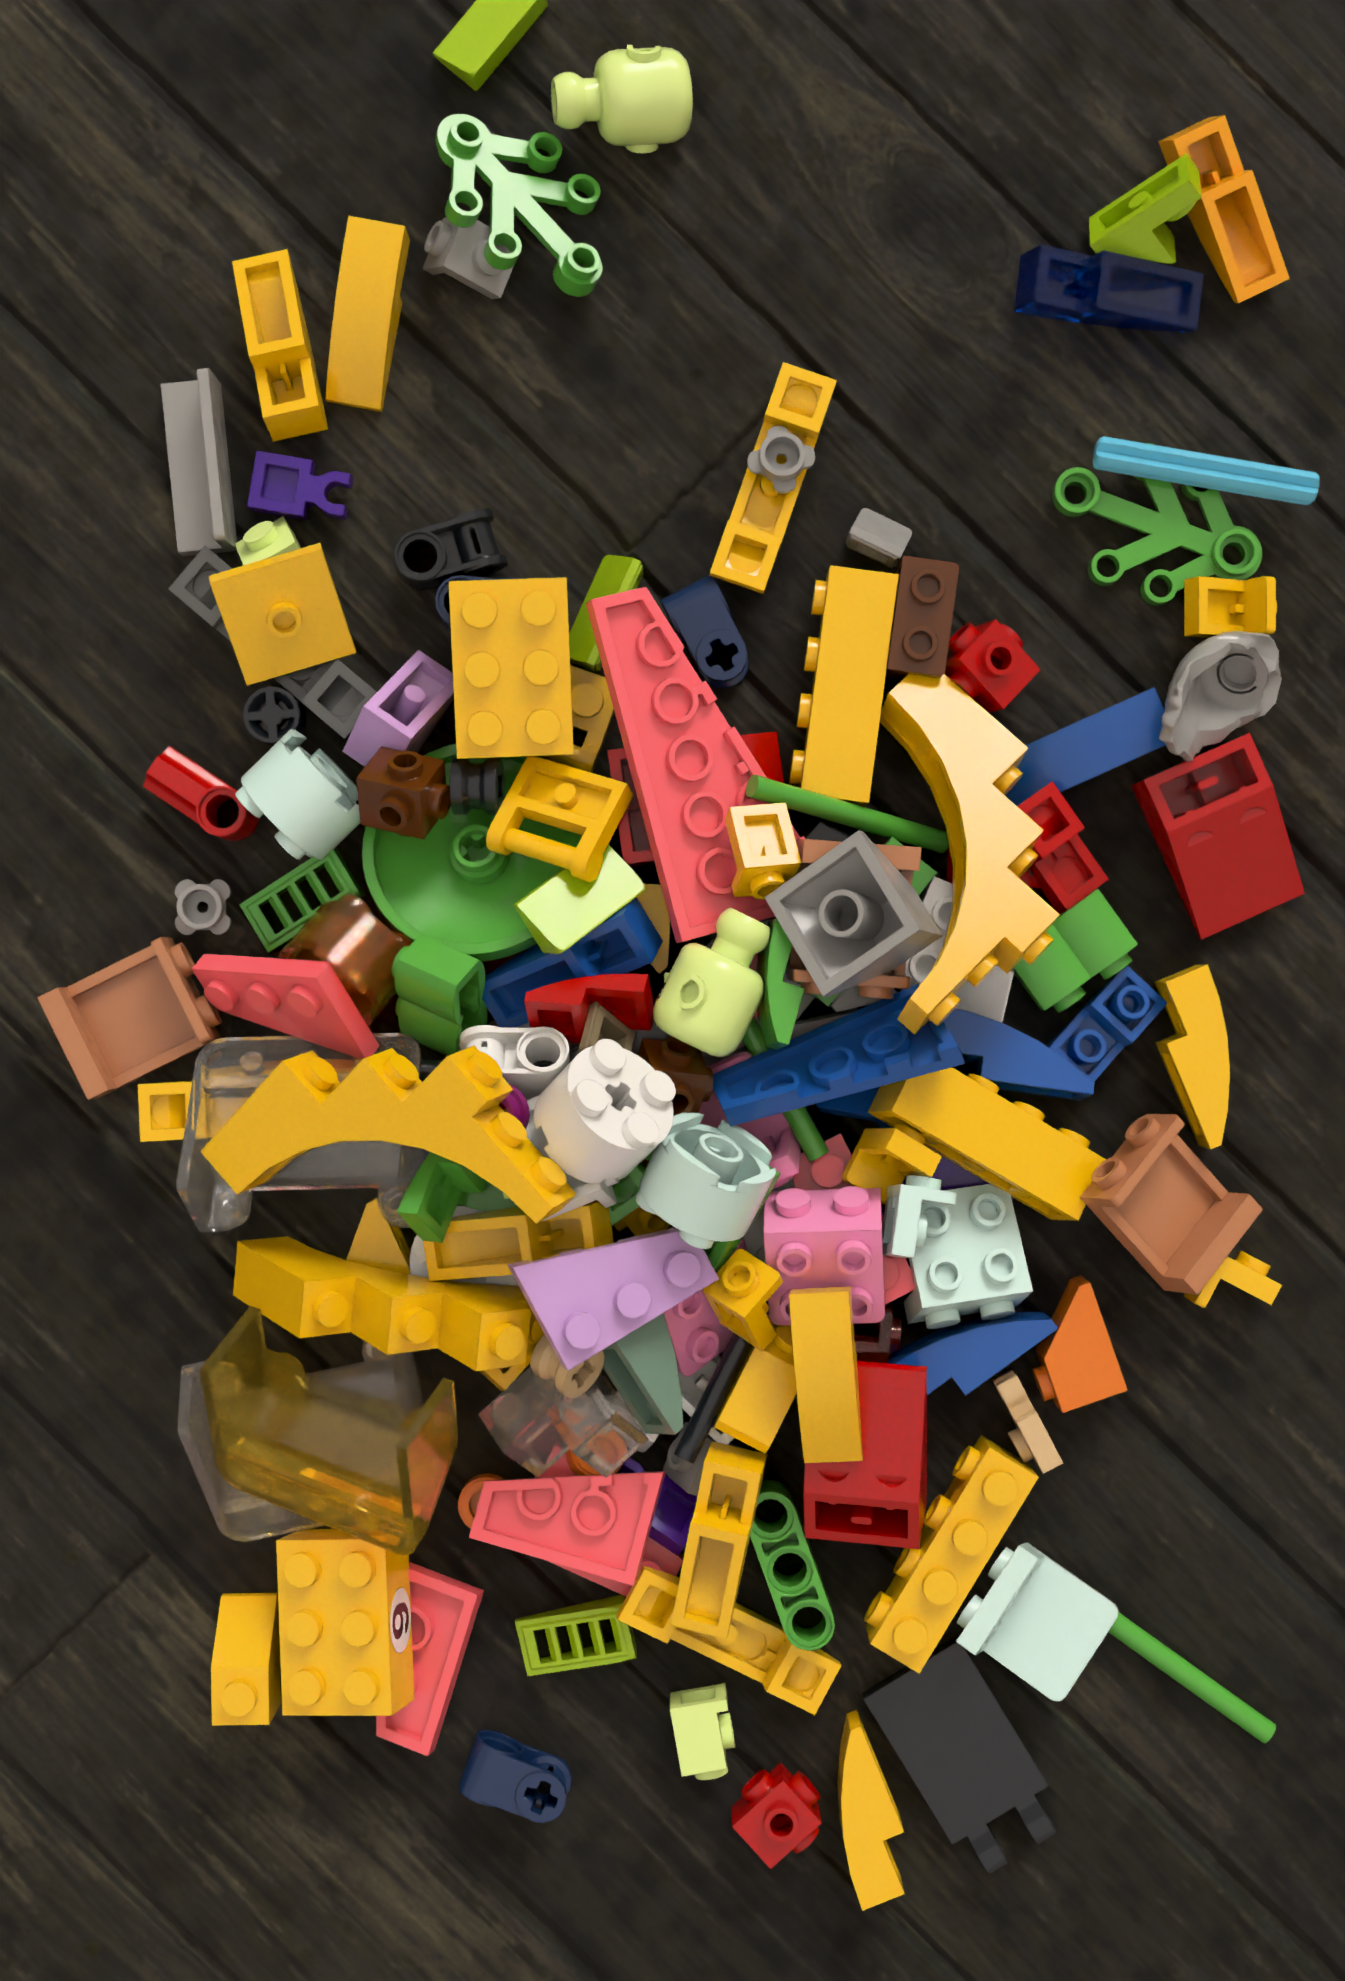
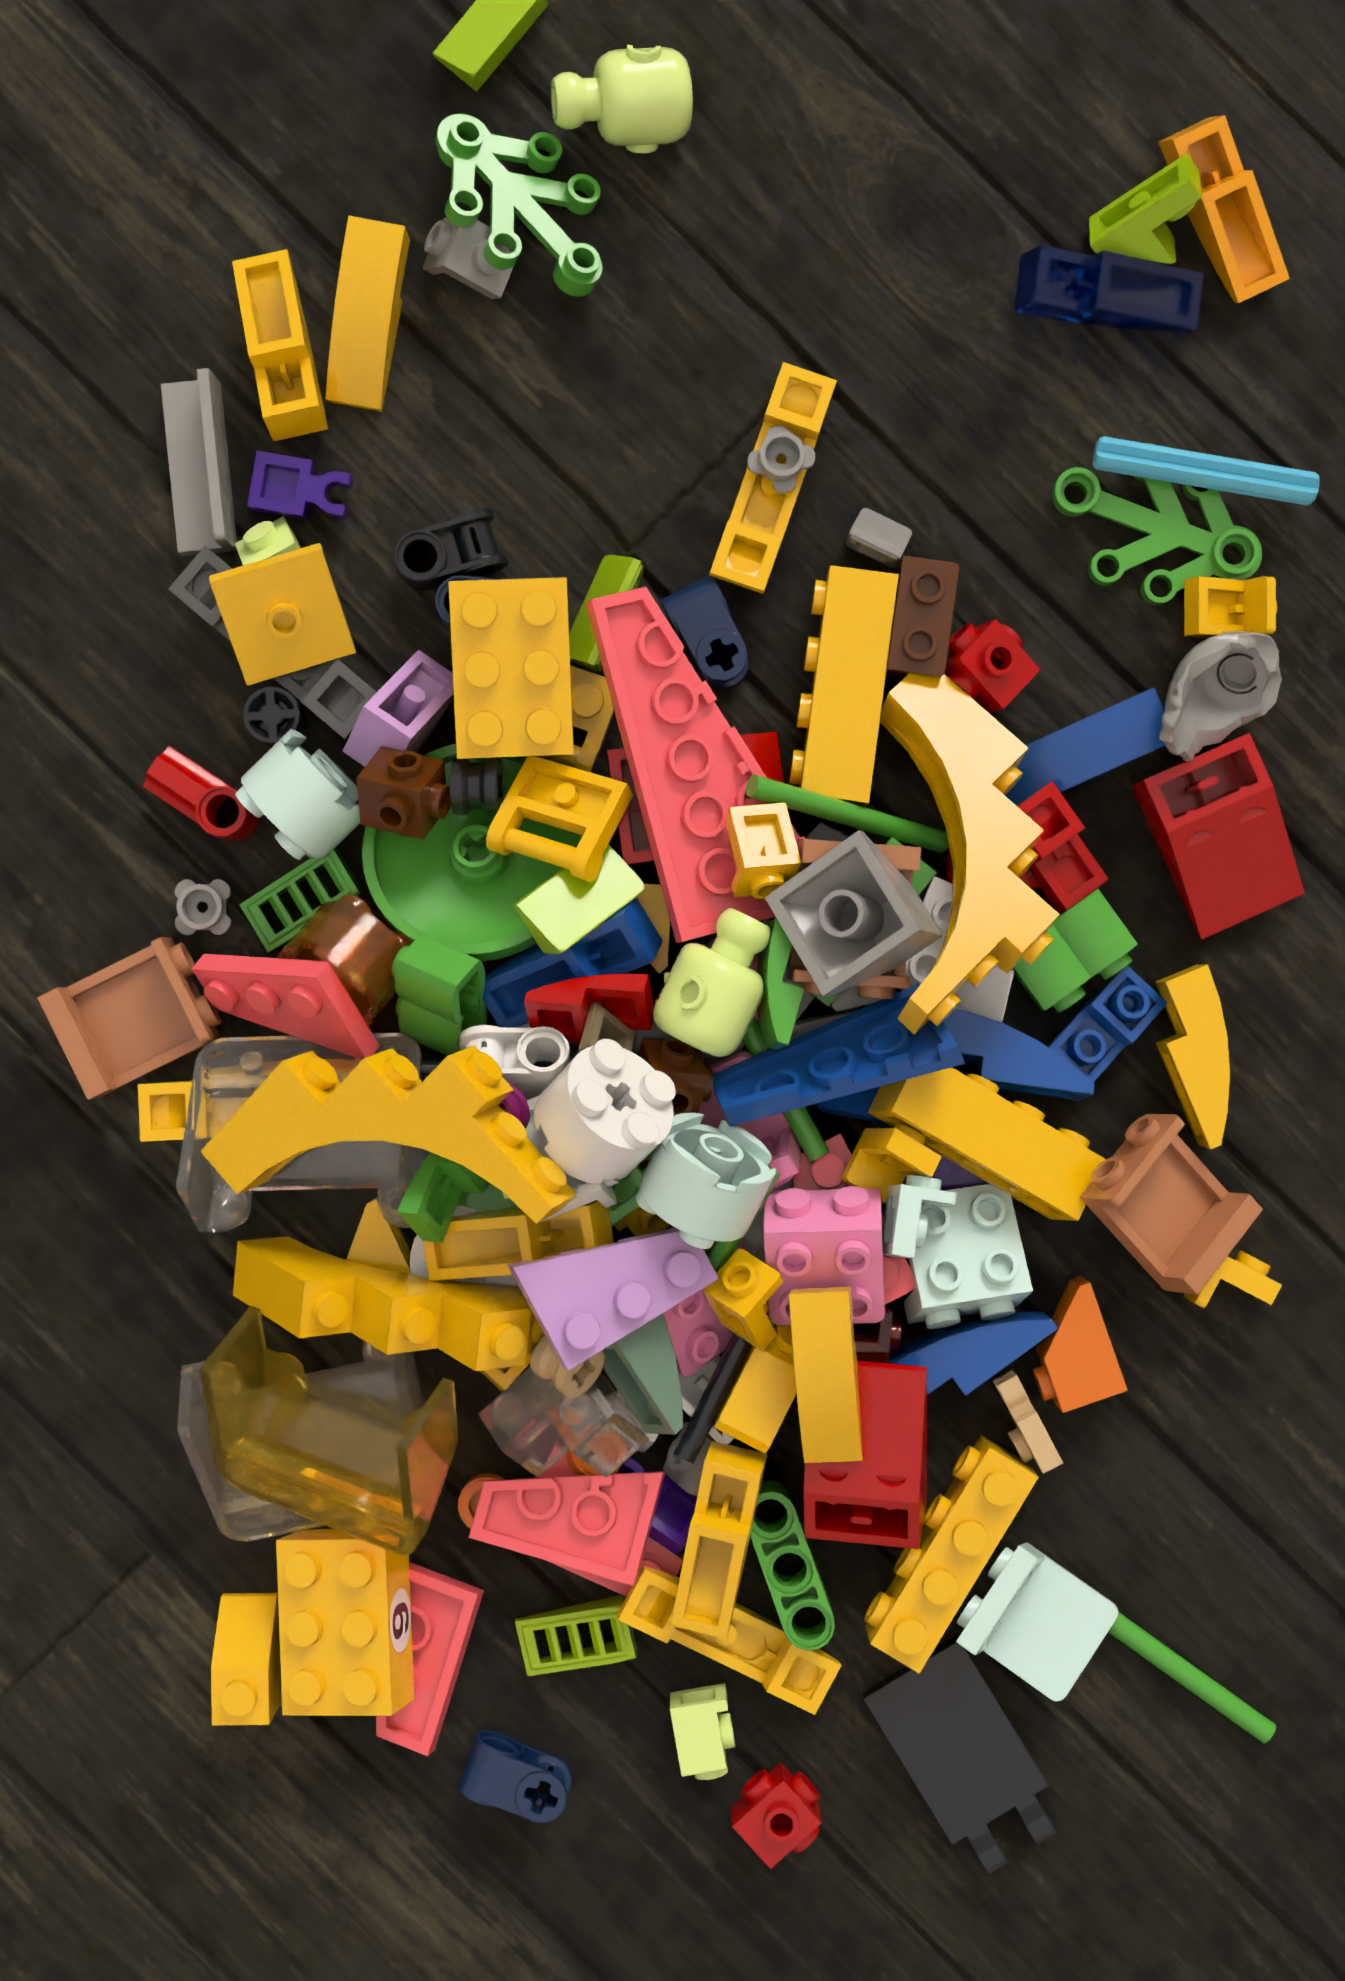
yellow slope [837,1709,905,1911] -> none

